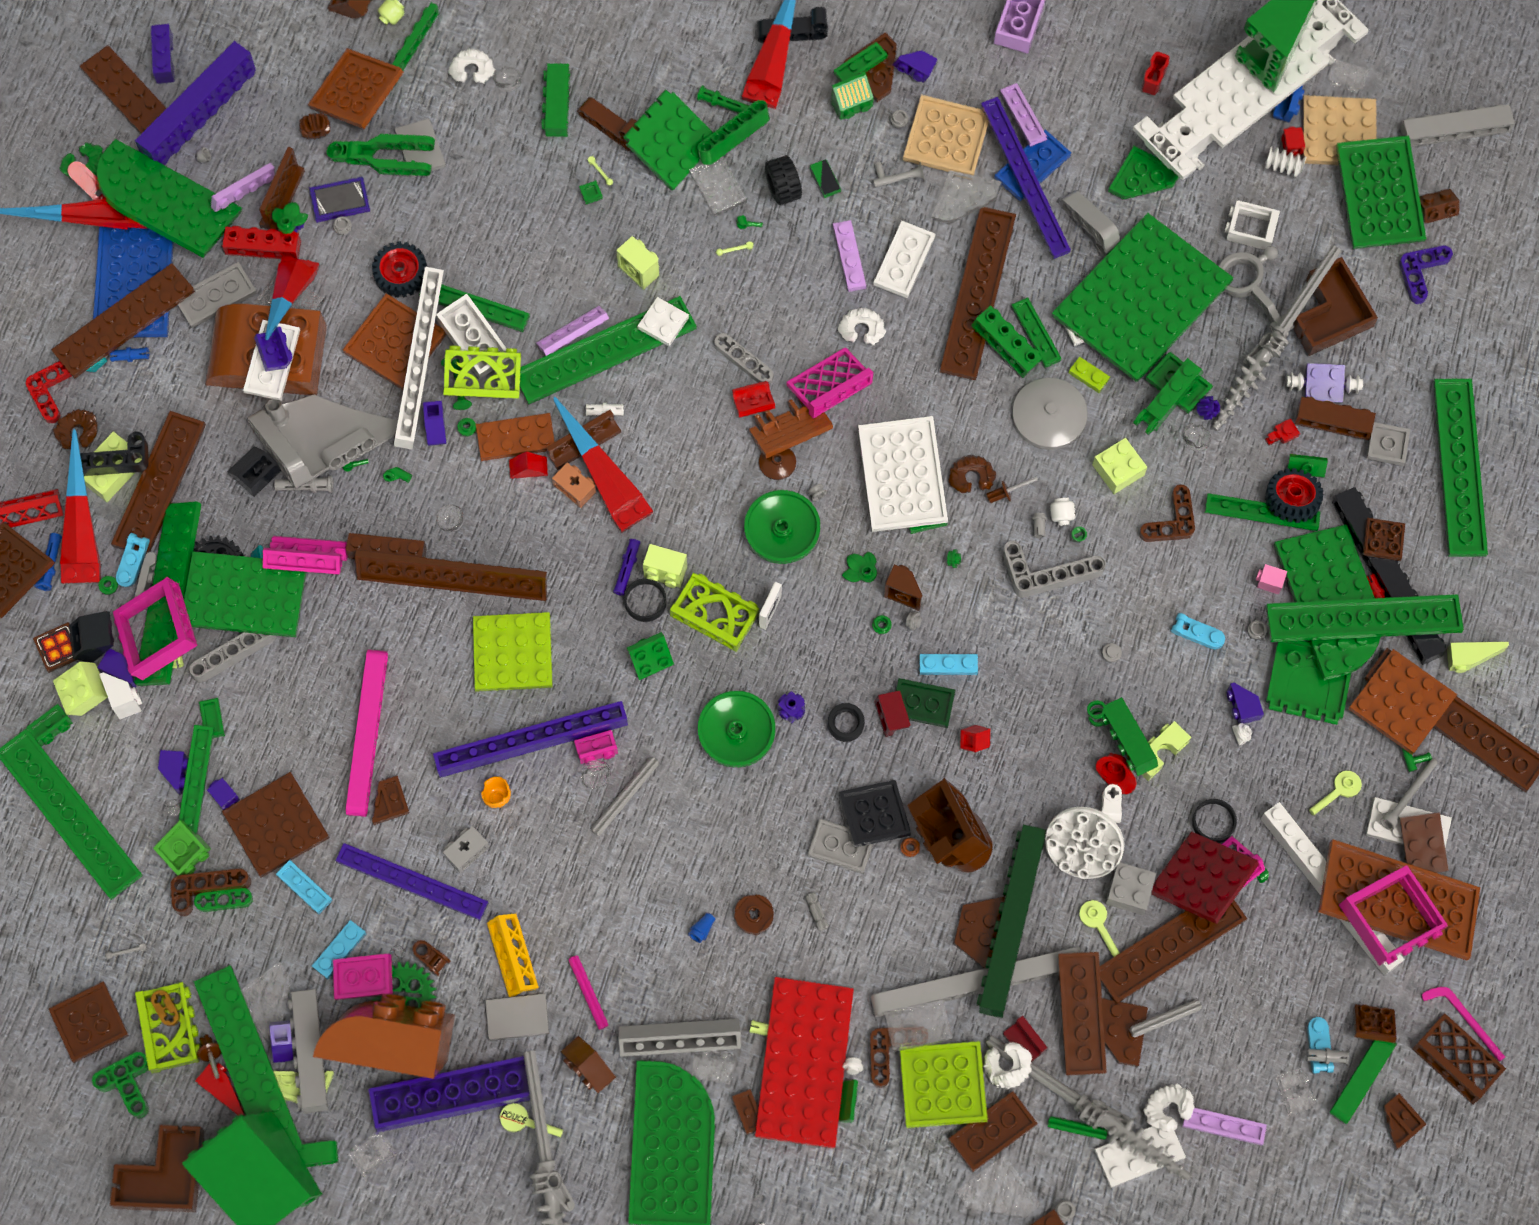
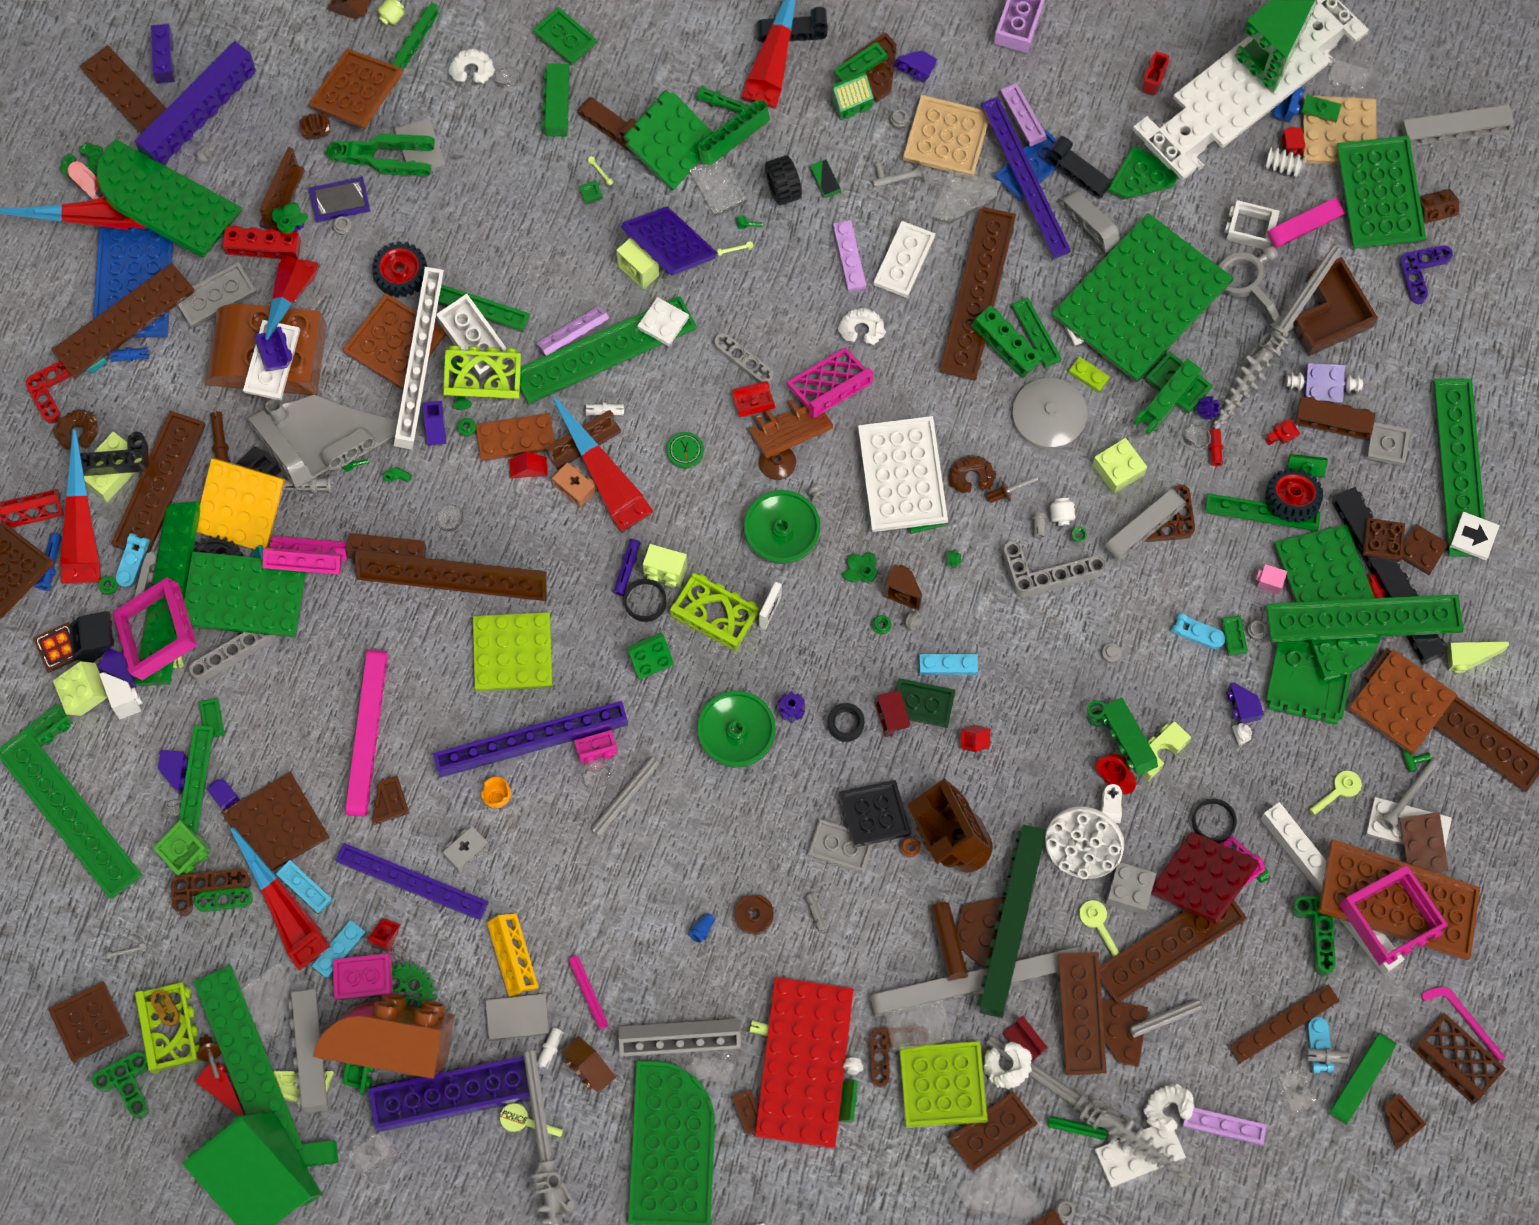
reddish brown piece [110,1125,205,1212] -> none
lavender plate [211,163,275,212] -> none
dark purple slope [270,1020,294,1063] -> none
reddish brown piece [413,940,451,977] -> none
reddish brown tile [1353,1004,1397,1043] -> none
none -> yellow plate [197,458,285,549]
none -> reddish brown pin [210,411,231,463]
none -> red plate [231,827,331,970]
none -> green bracket [343,1063,374,1095]
none -> red slope [368,918,401,953]
none -> green plate [533,7,597,66]
none -> white pin [537,1028,564,1070]
none -> dark purple plate [620,206,718,276]
none -> green tile [667,432,704,469]
none -> reddish brown brick [930,902,968,981]
none -> black beam [1045,136,1112,199]
none -> light grey beam [1105,489,1186,561]
none -> red axle [1208,428,1224,466]
none -> green plate [1221,615,1248,656]
none -> reddish brown plate [1228,984,1340,1064]
none -> dark pink beam [1266,198,1345,248]
none -> green beam [1291,896,1336,977]
none -> green plate [1301,95,1342,122]
none -> reddish brown plate [1402,524,1448,575]
none -> white tile [1450,512,1500,560]

